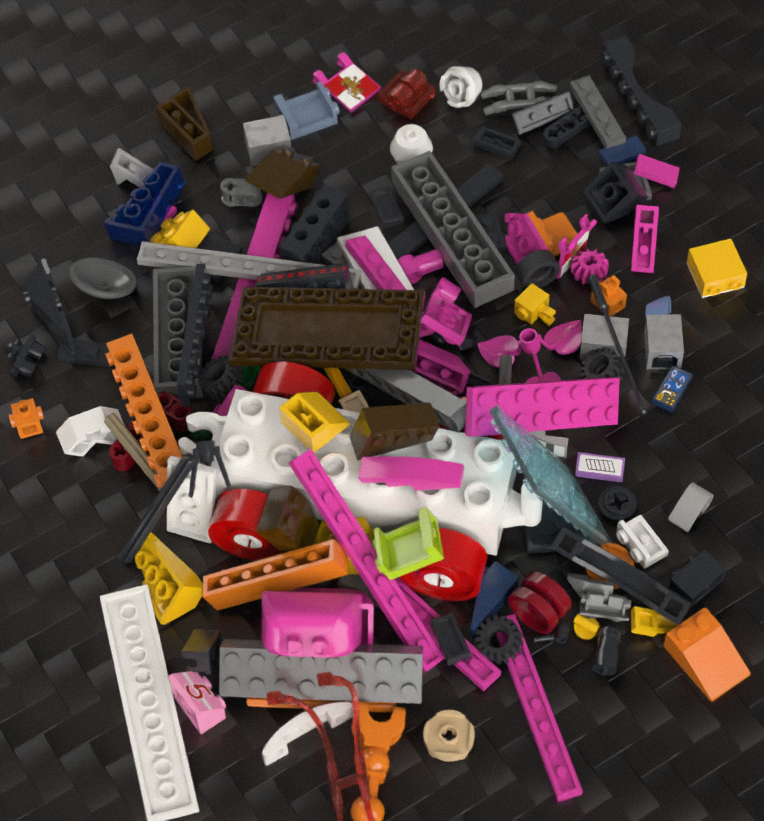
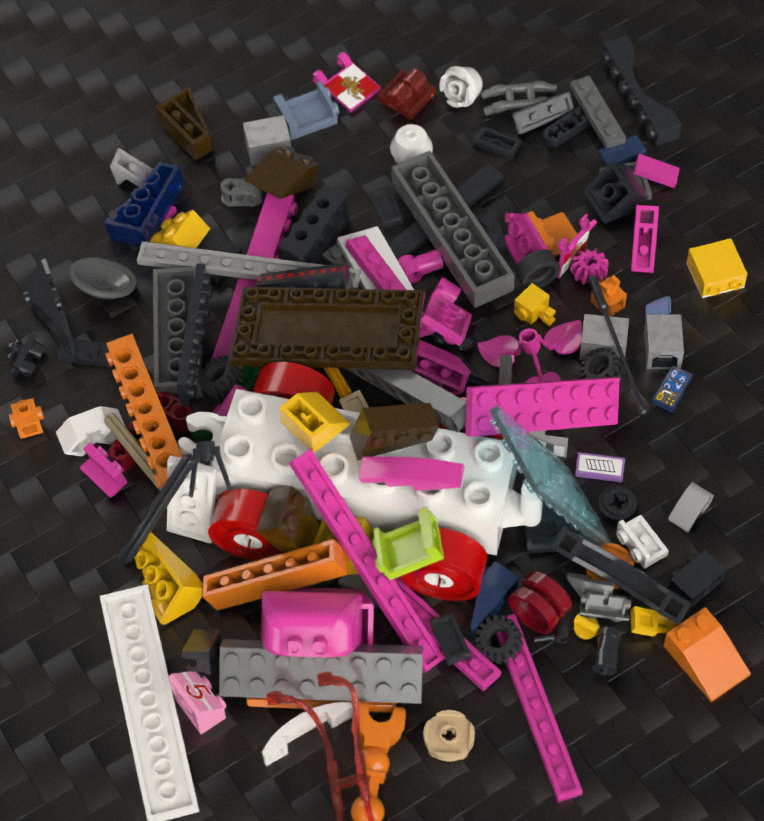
none -> dark pink bracket [80,443,128,498]

